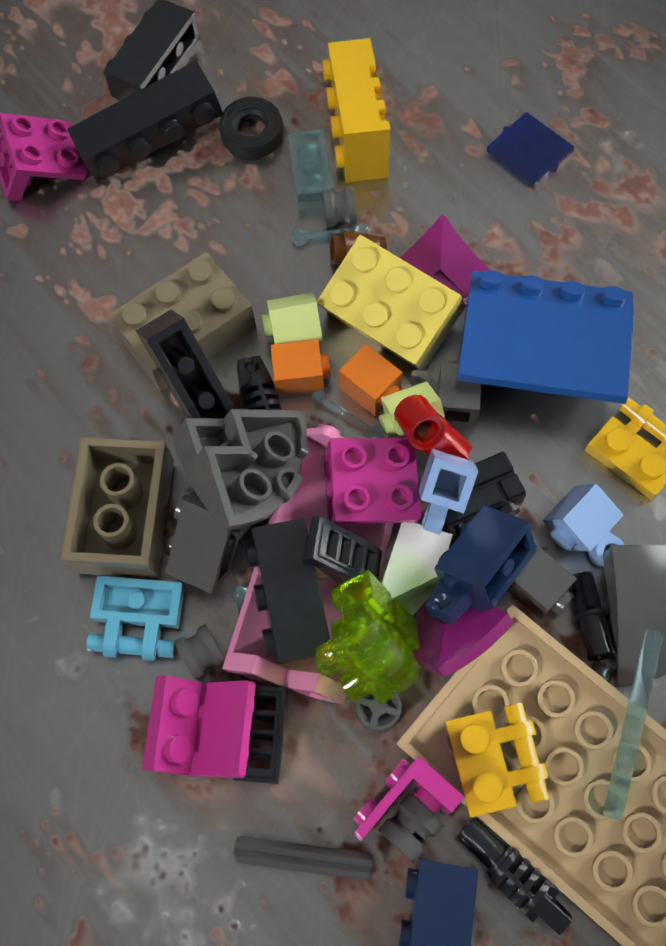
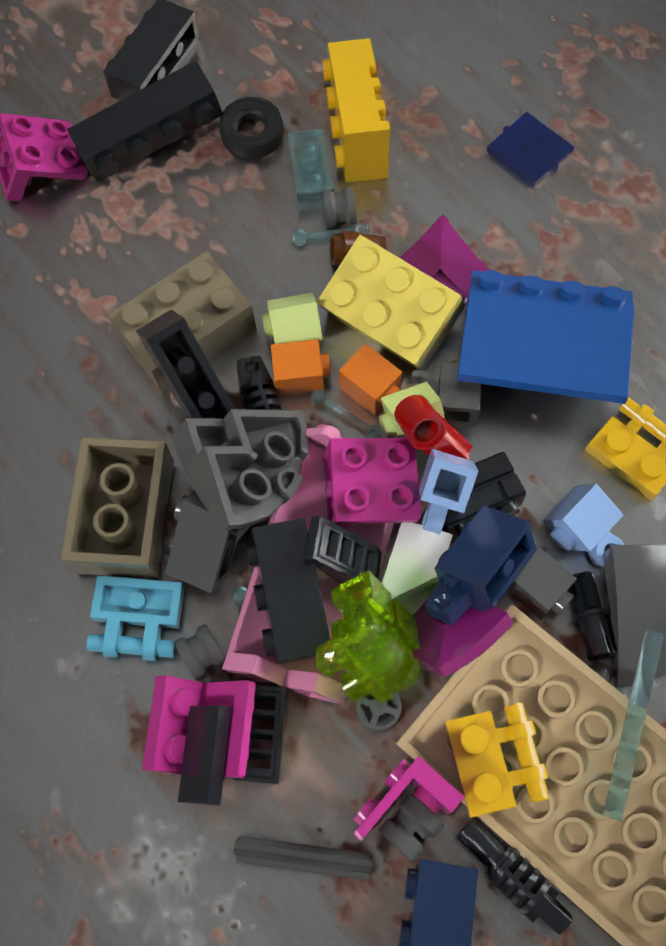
none -> black tile [177,705,232,806]

